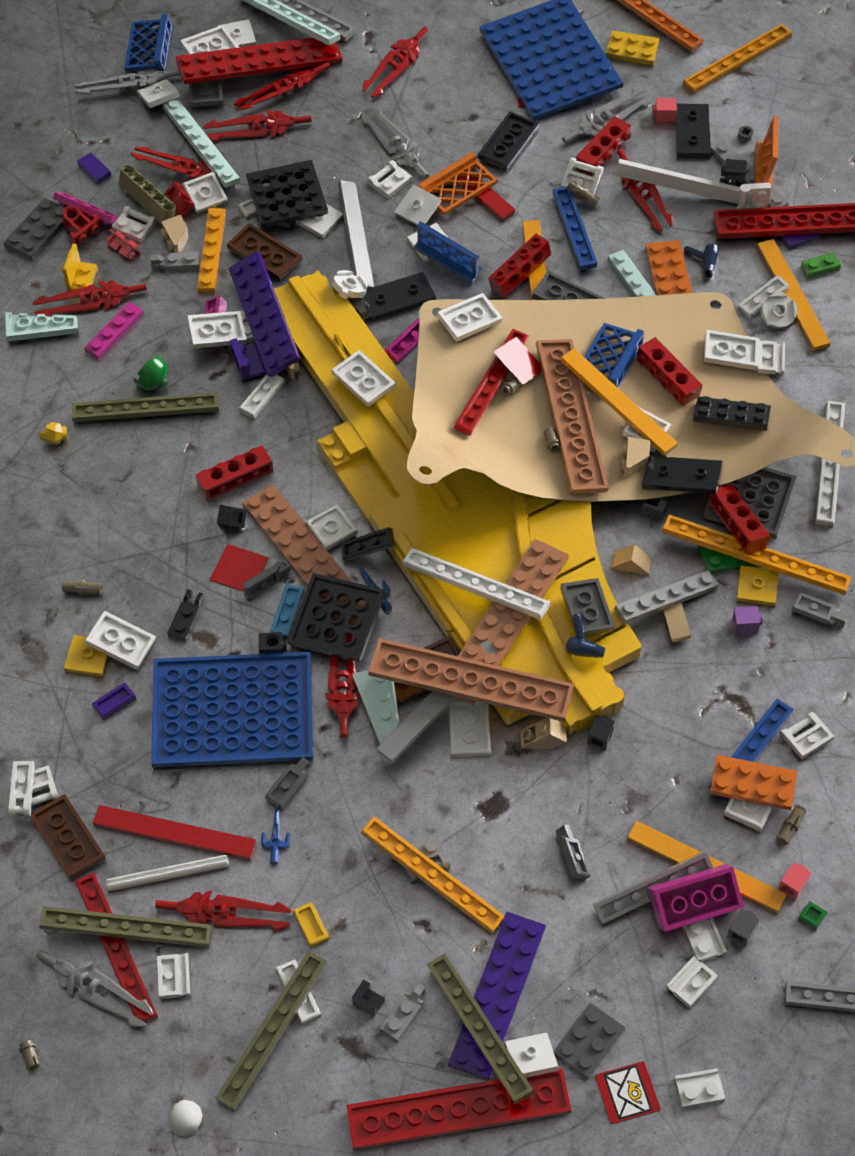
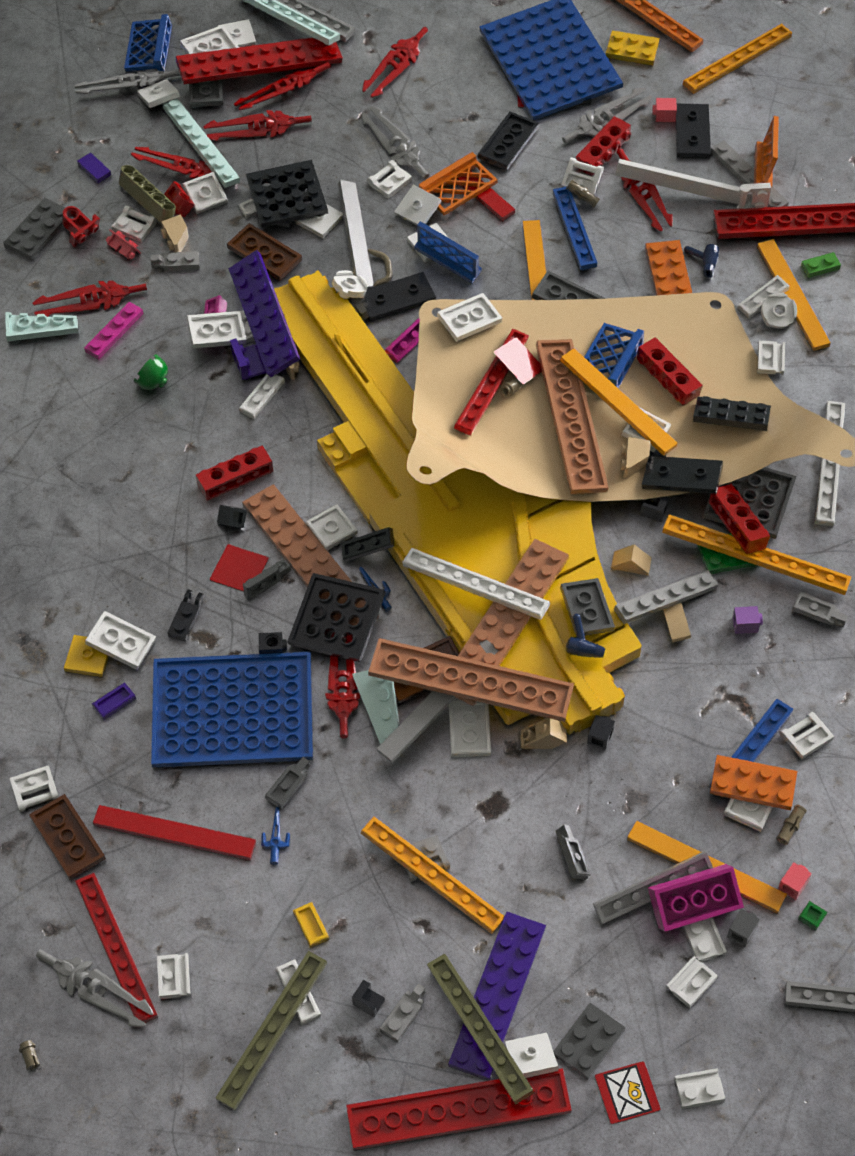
white plate [8,761,35,816] -> none
yellow rock [39,422,67,445] -> none
olive plate [39,906,211,948] -> none
dark pink plate [53,192,119,225] -> none
yellow bracket [62,244,98,291] -> none
dark tan pin [62,579,103,595] -> none
olive plate [72,392,219,422] -> none
white axle [106,855,229,891] -> none
red sword [155,891,292,931] -> none
white hair [169,1100,203,1137] -> none
light orange plate [197,208,226,293] -> none
dark azure tile [270,584,305,639] -> none
white plate [332,350,396,407] -> none
red brick [488,233,552,299] -> none
dark tan pin [544,428,560,452] -> none
light aqua plate [608,250,656,297] -> none
white plate [703,330,759,370] -> none
black brick [719,159,747,187] -> none
yellow plate [736,565,779,606] -> none
dark grey bush [738,126,754,142] -> none
dark purple tile [781,234,820,249] -> none
none -> dark tan animal [368,249,393,286]

